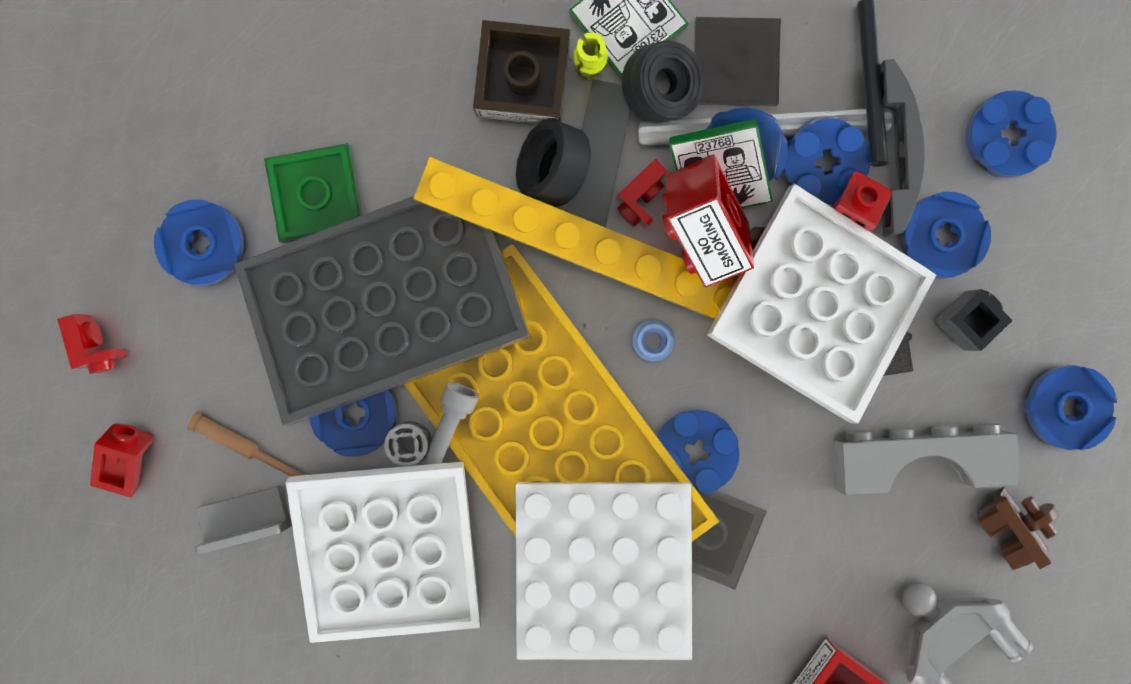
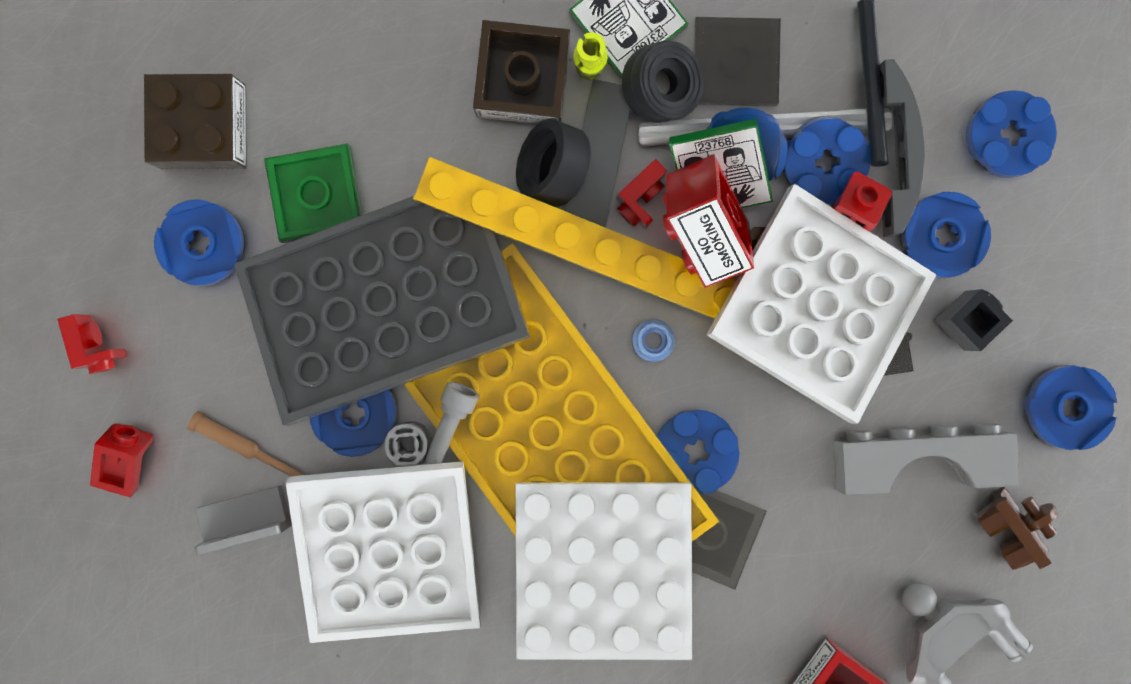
none -> dark brown brick [144,74,246,169]

